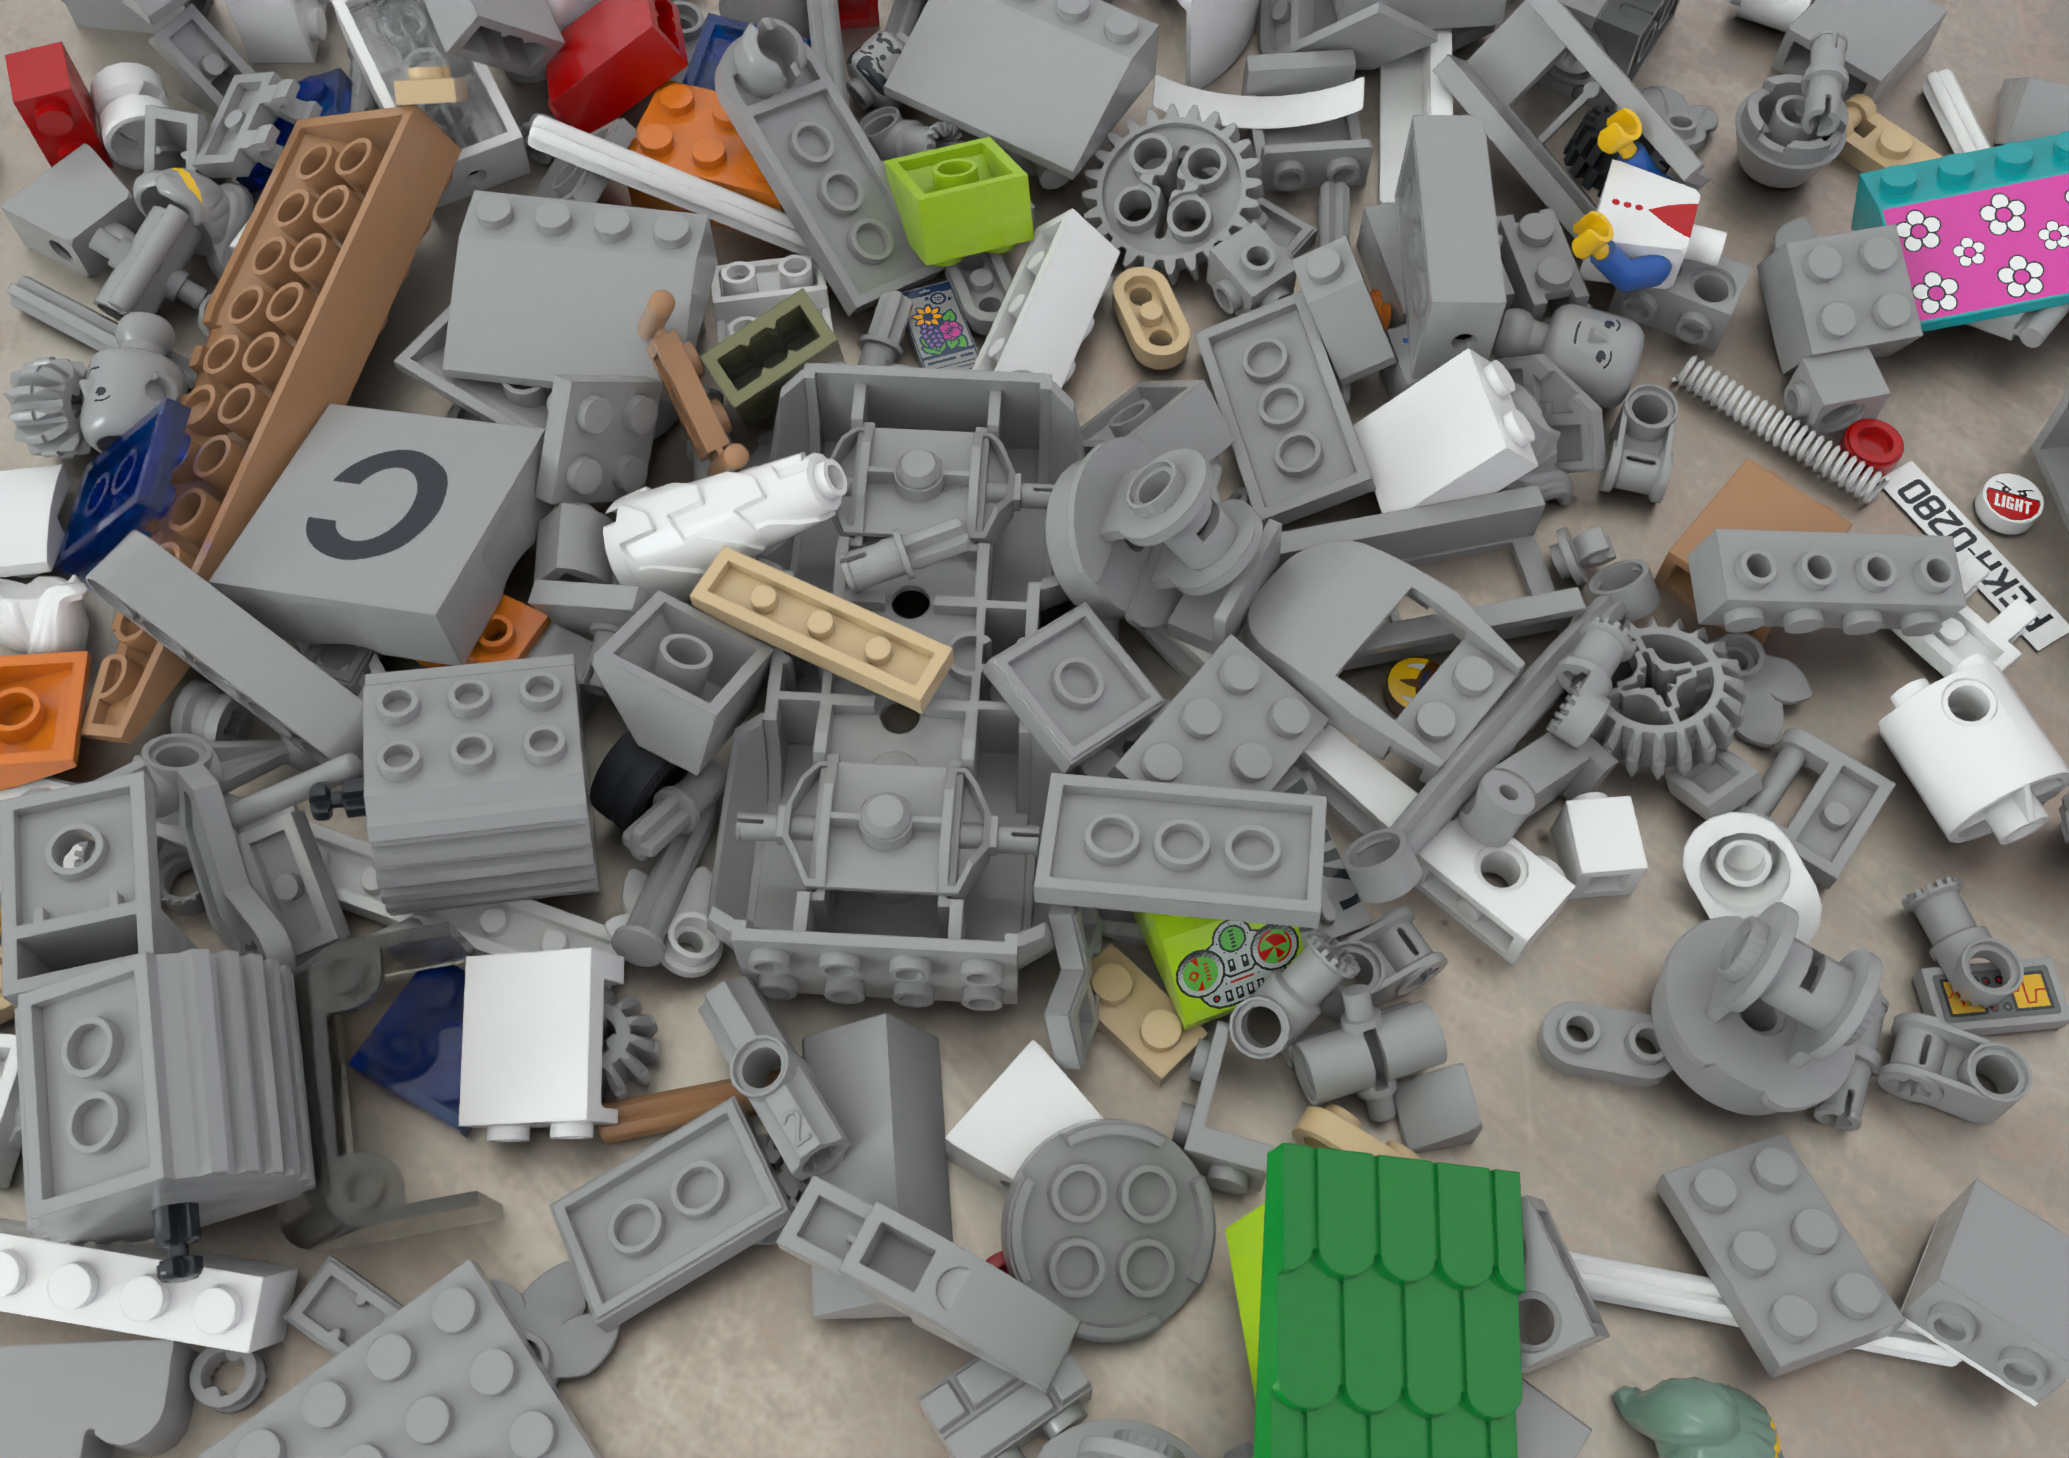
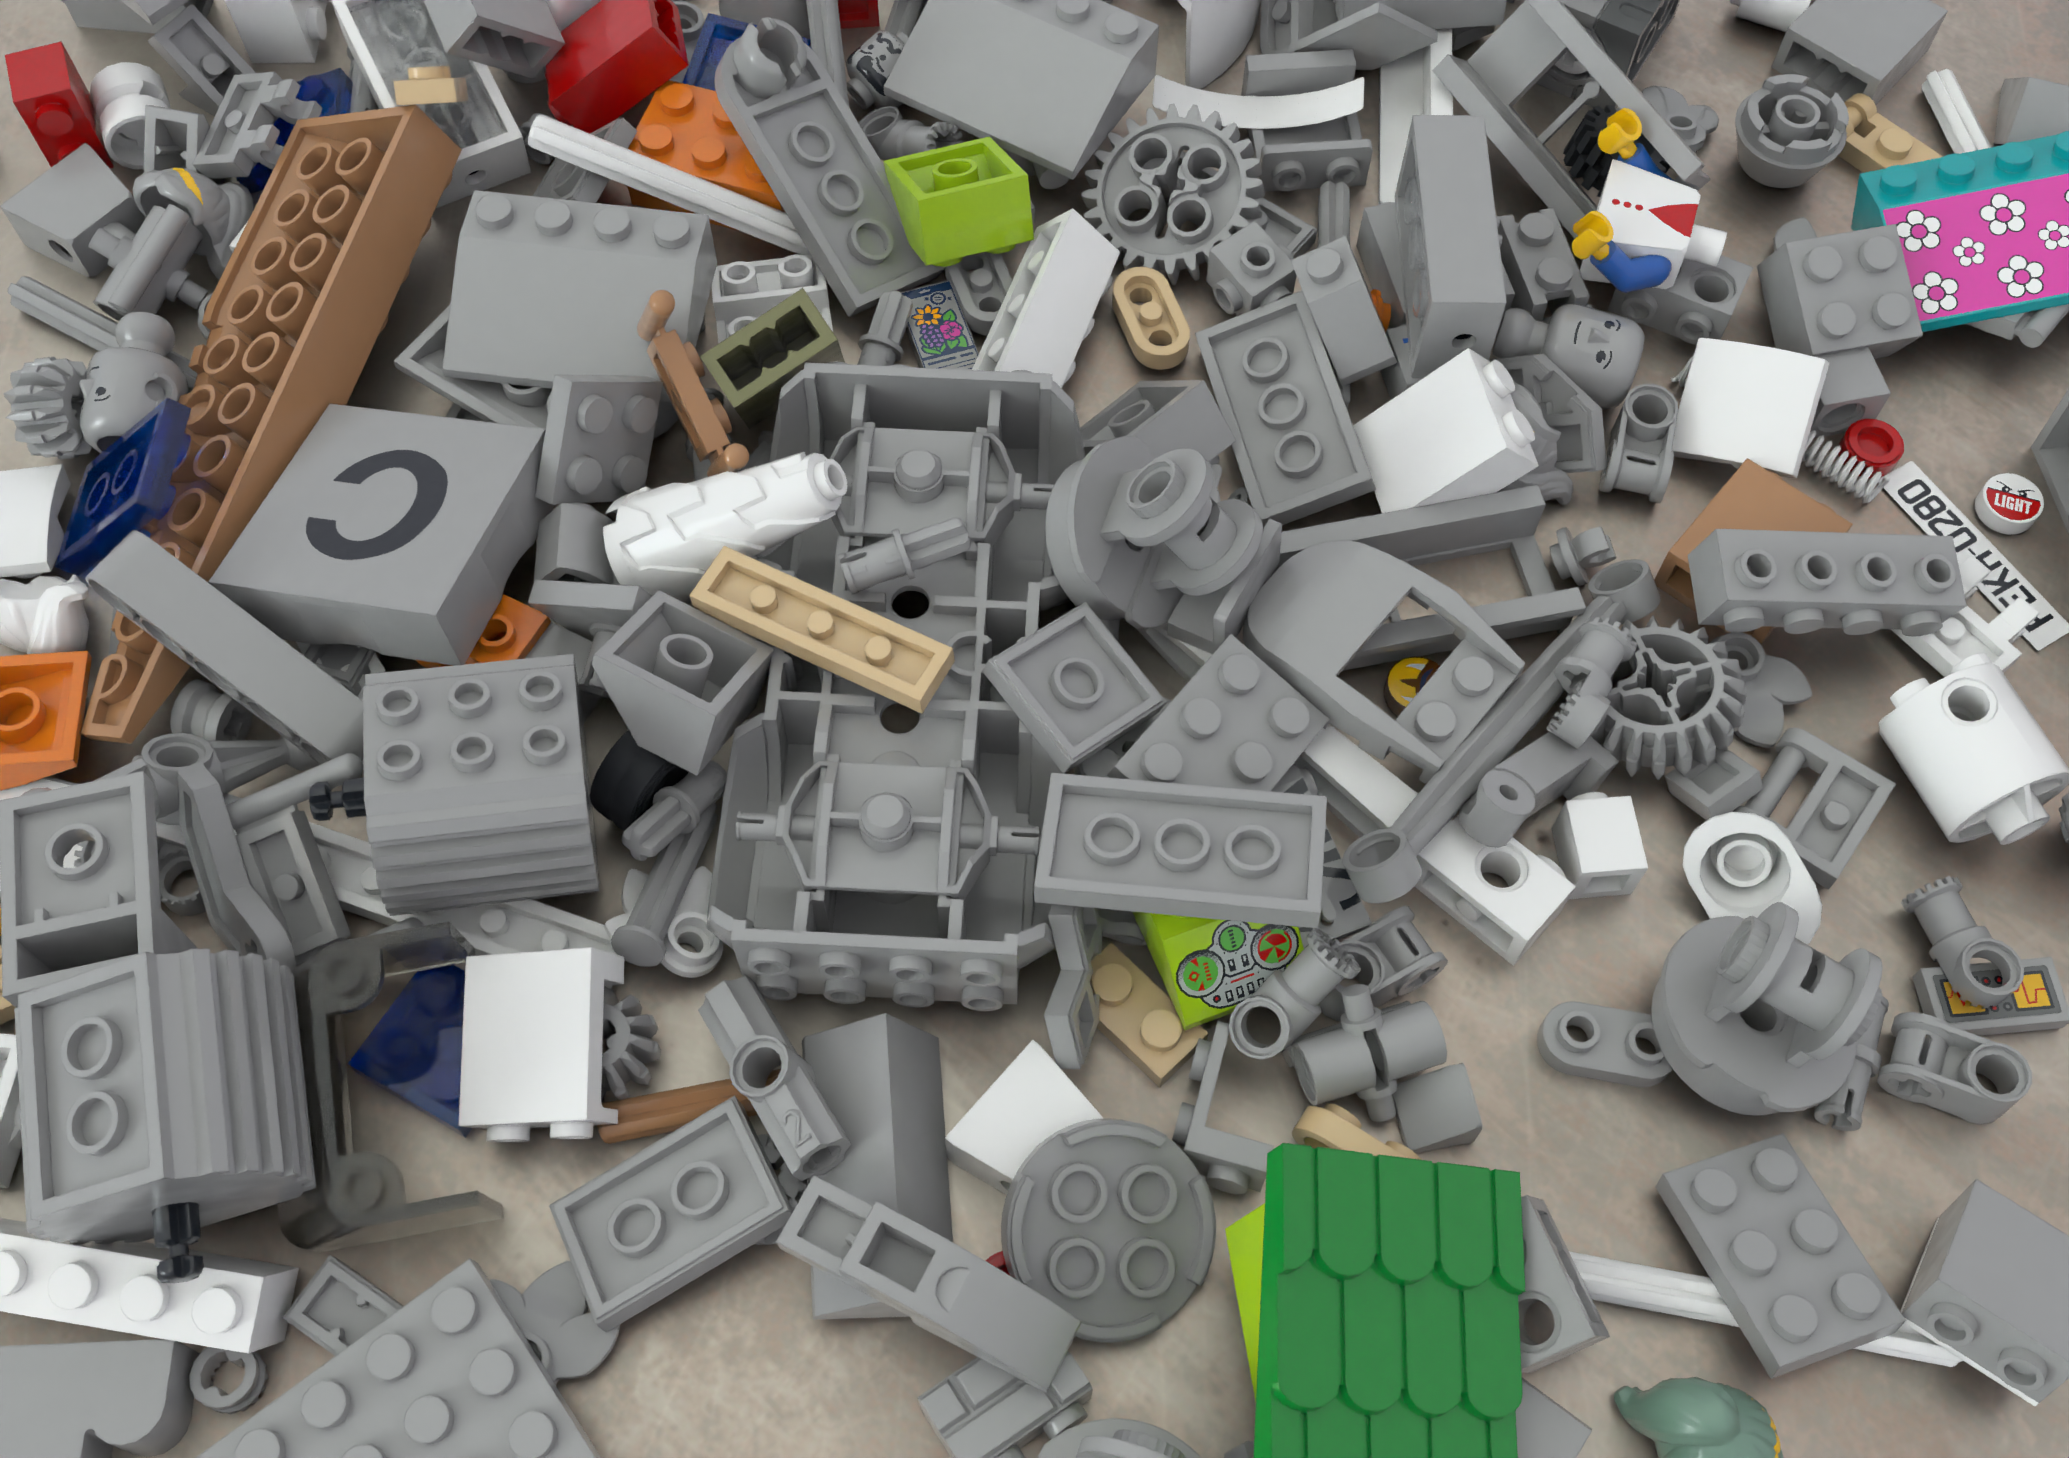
light grey pin [1801,29,1849,137] -> none
none -> white slope [1672,338,1830,478]

